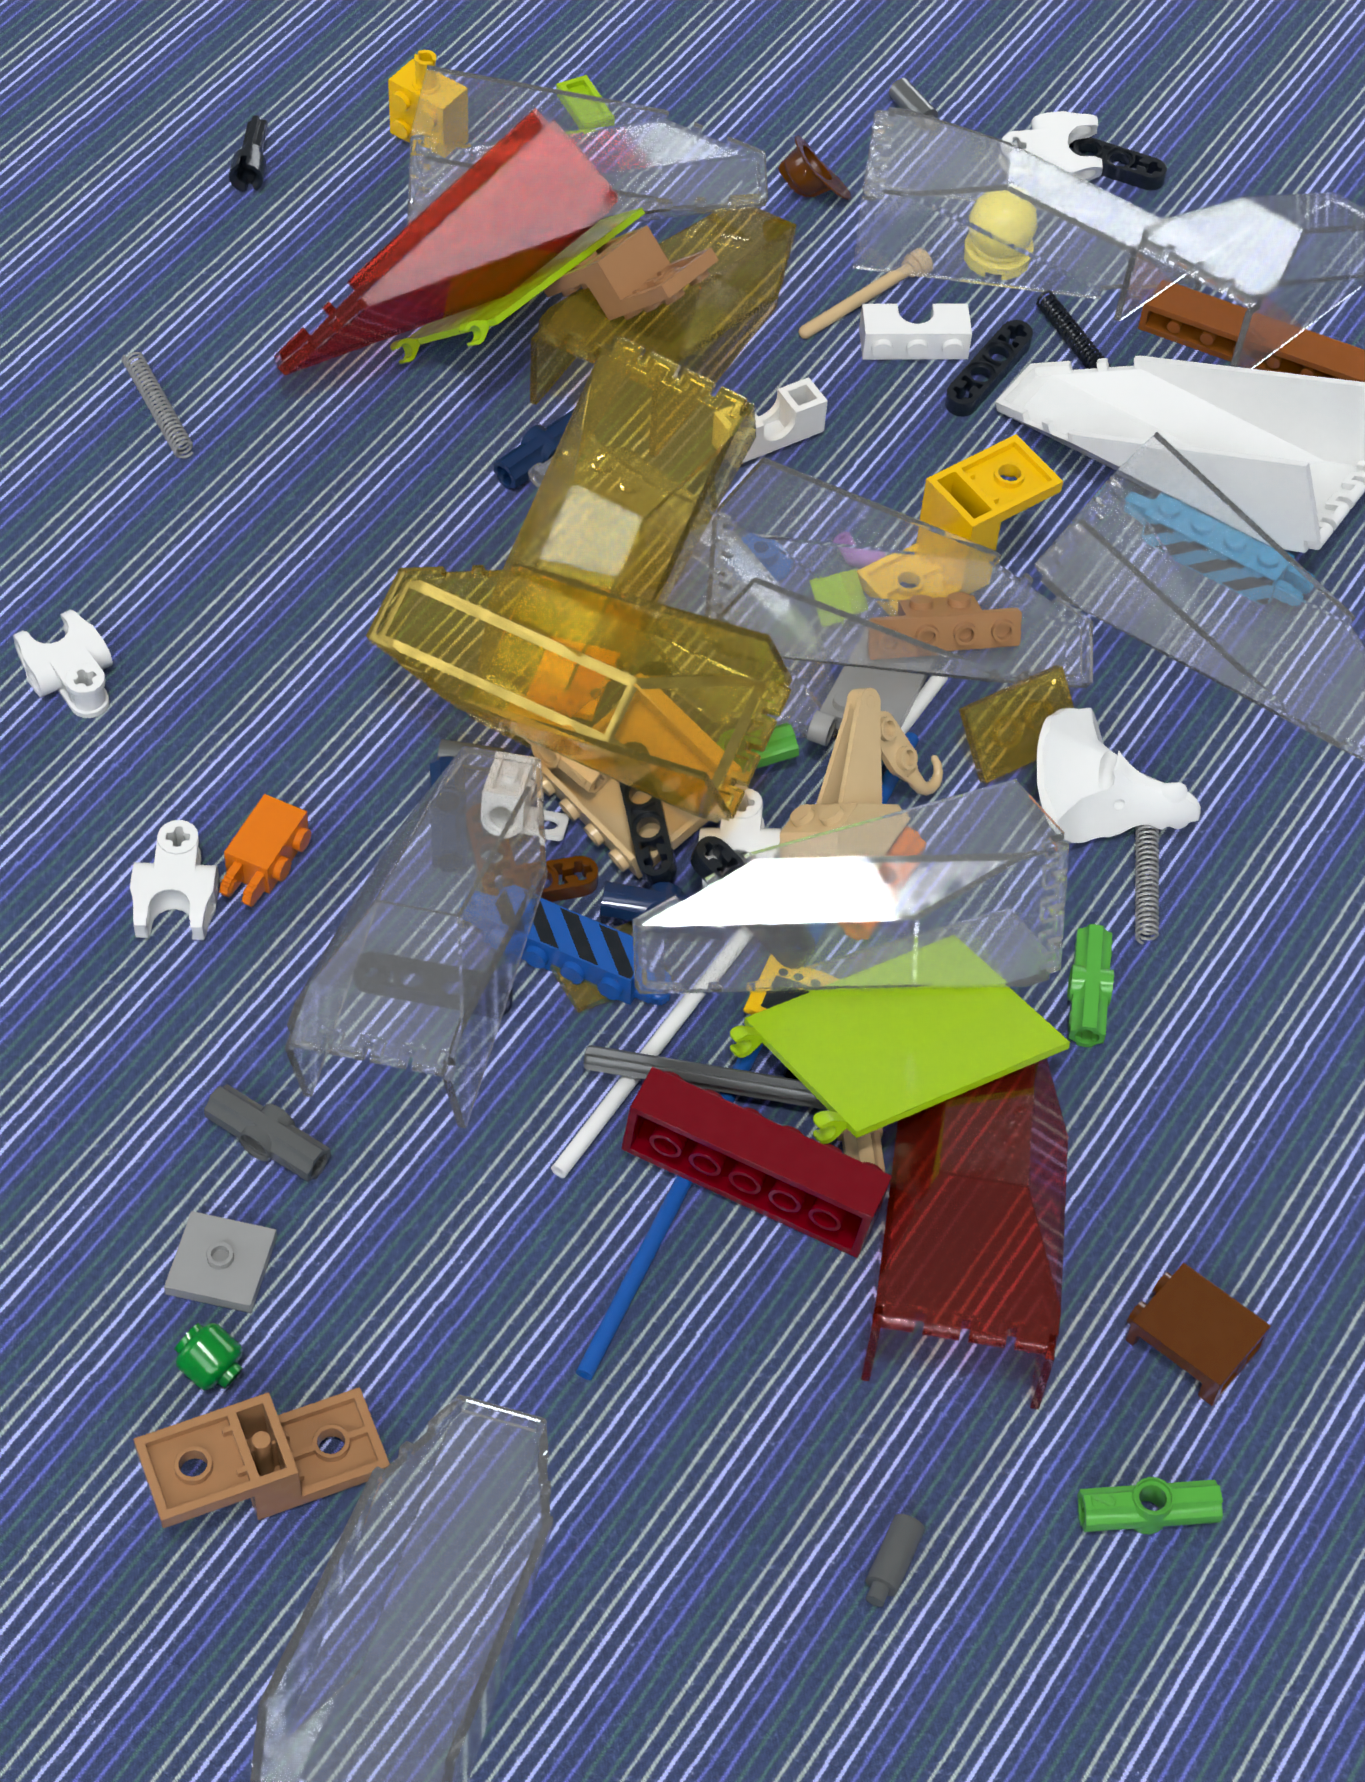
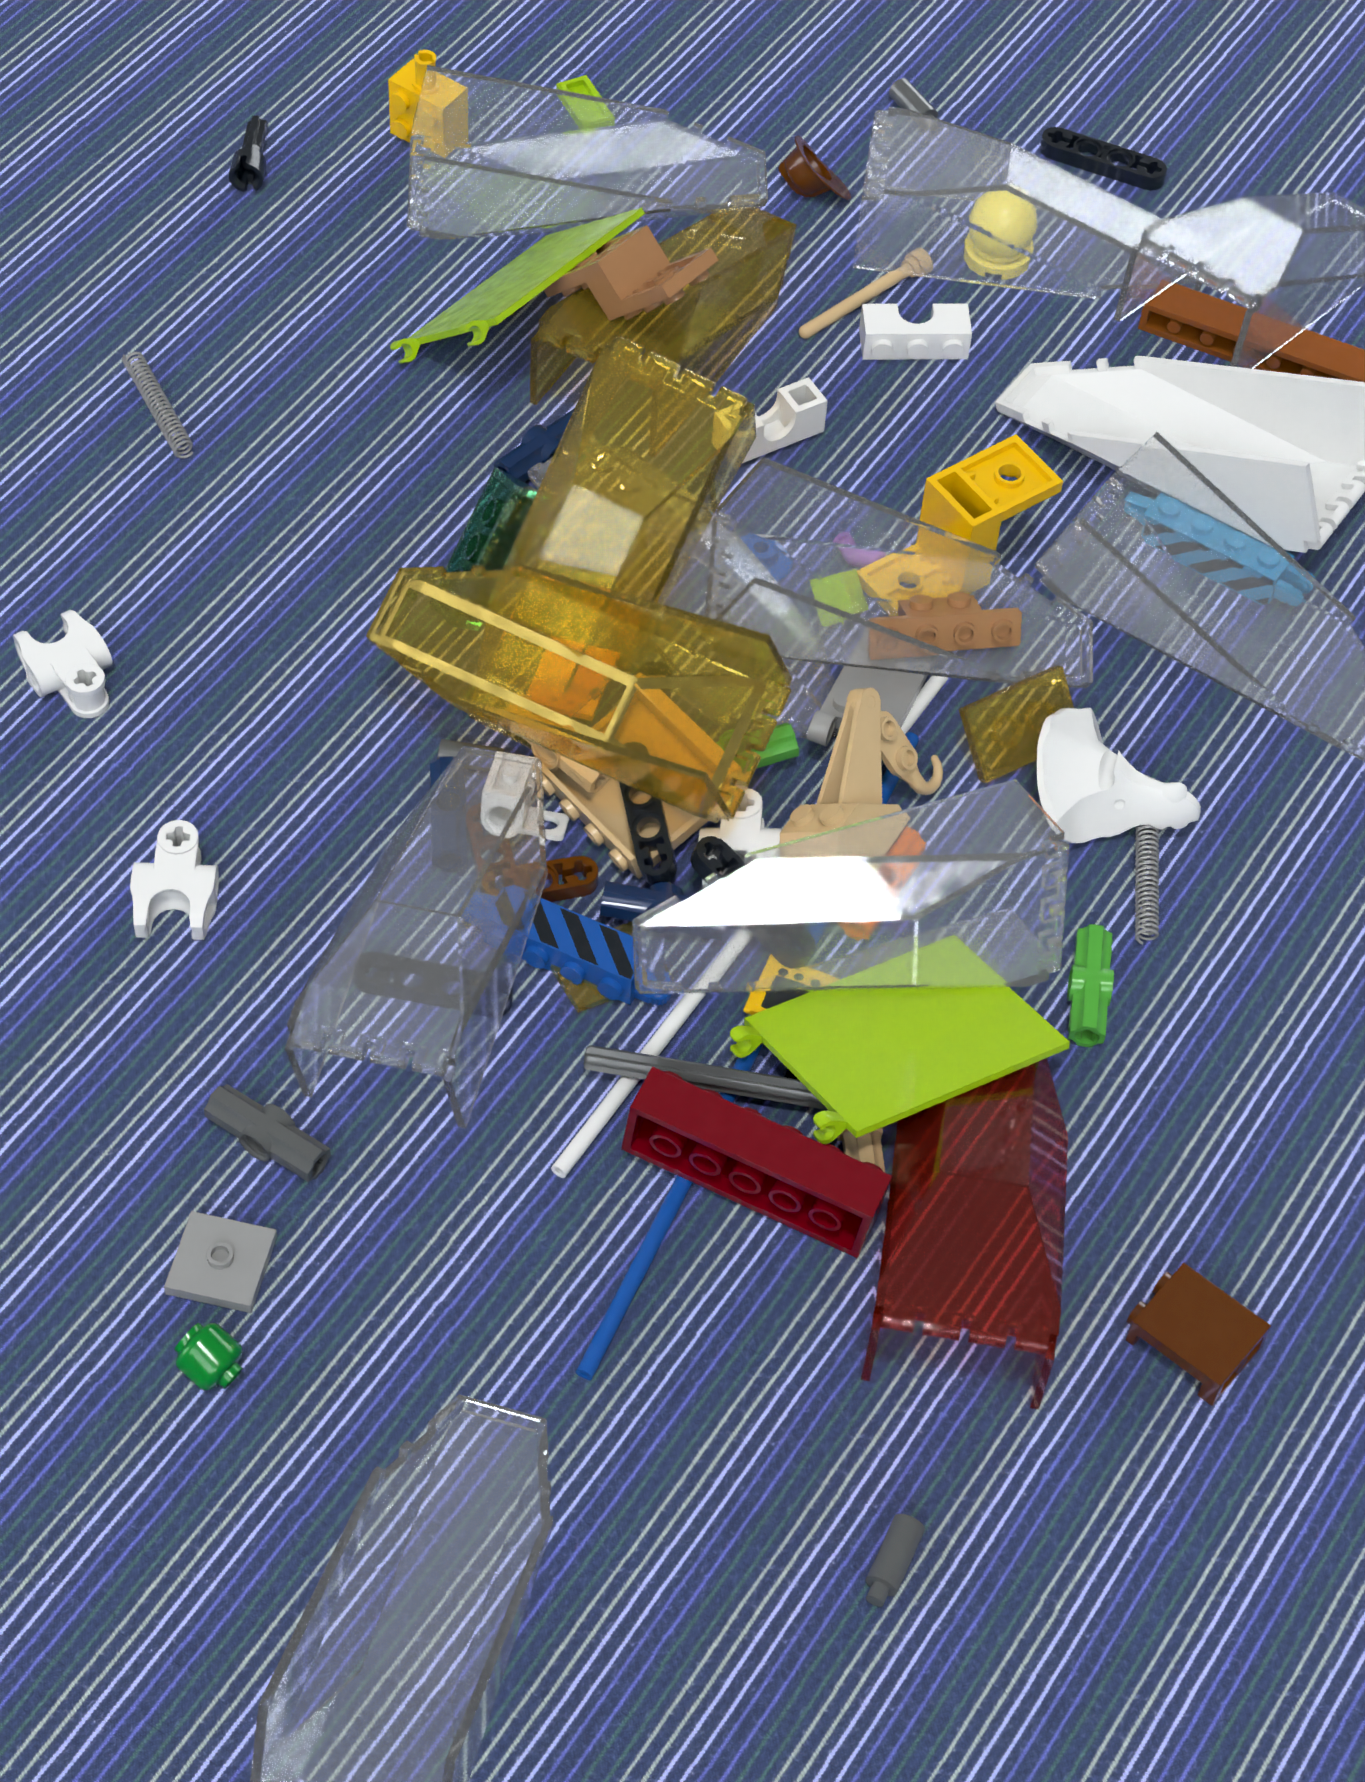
medium nougat bracket [133,1387,391,1528] -> none
orange hinge [219,794,311,907] -> none
clear red windscreen [274,108,619,375] -> none
black beam [945,320,1033,417] -> none
white piece [998,111,1103,188] -> none
black piece [1036,290,1111,369] -> none
bright green piece [1077,1477,1223,1535] -> none
none -> clear green slope [429,467,545,631]

